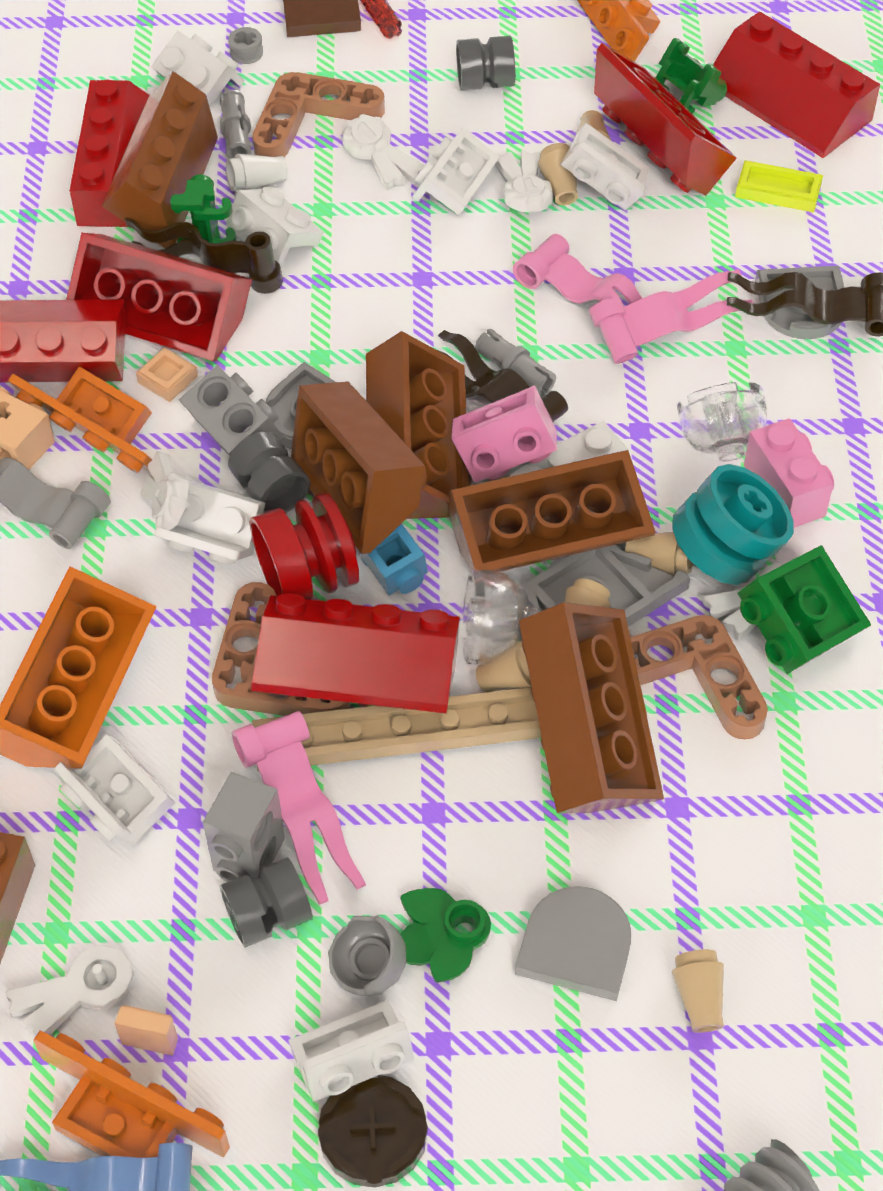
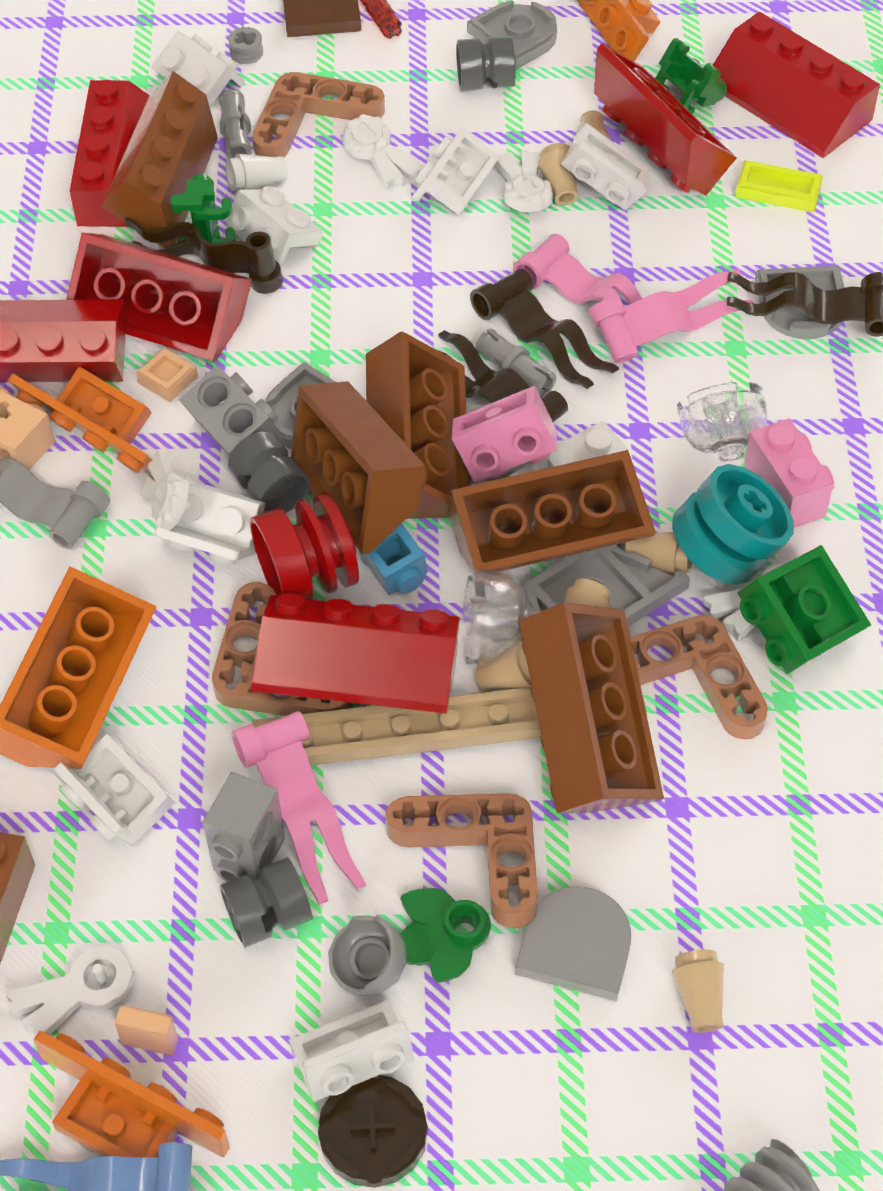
none -> nougat beam [385,793,538,929]
none -> light grey tile [467,0,557,70]
none -> dark brown flag [470,269,619,389]

